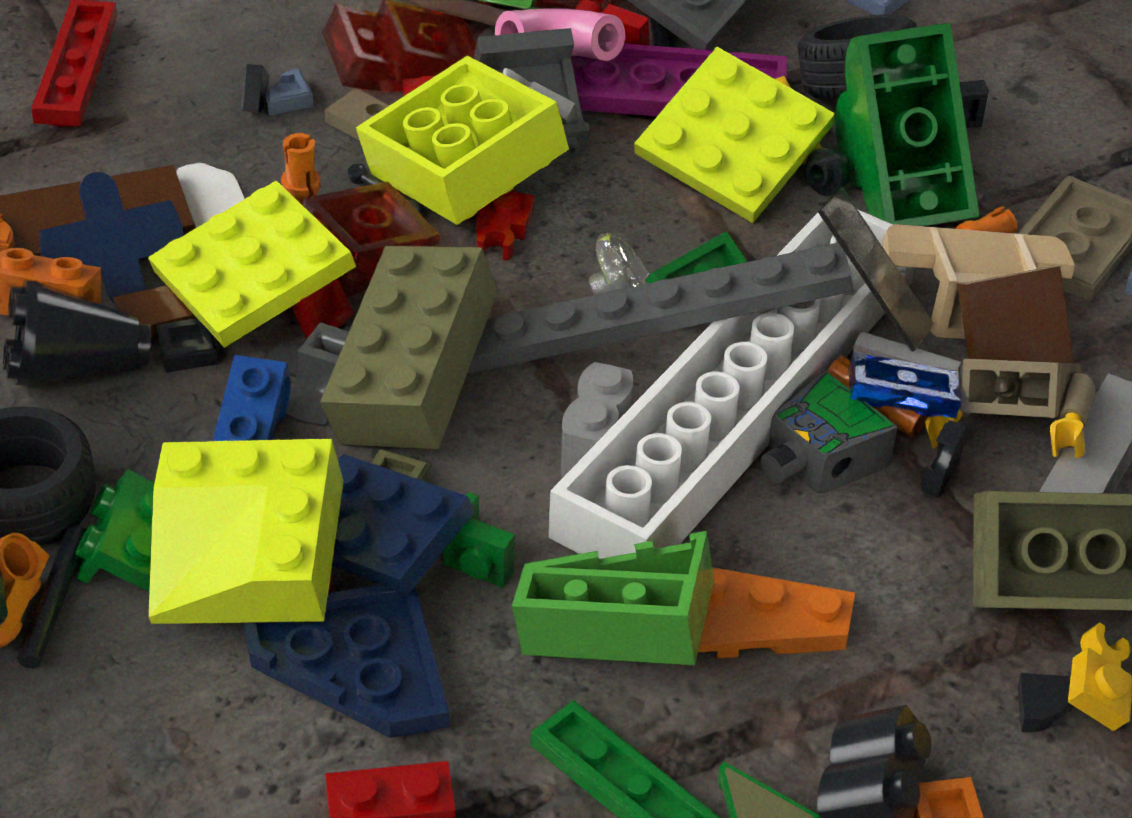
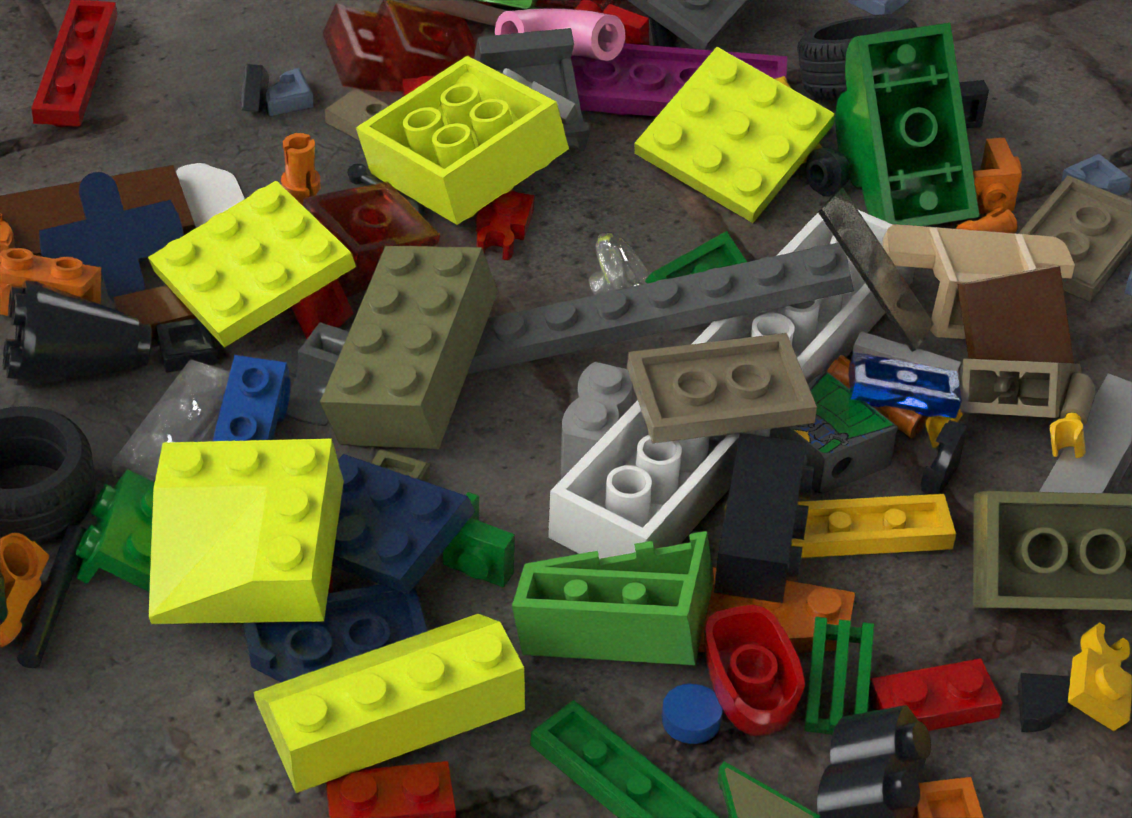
none -> clear plate [112,359,230,483]
none -> neon yellow slope [254,614,525,793]
none -> dark tan plate [627,333,817,444]
none -> blue tile [662,684,723,744]
none -> red piece [704,605,805,736]
none -> black brick [714,433,815,603]
none -> yellow plate [724,494,956,558]
none -> green tile [804,617,874,735]
none -> red plate [869,658,1003,731]
none -> orange bracket [973,138,1022,214]
none -> sand blue tile [1061,154,1131,195]

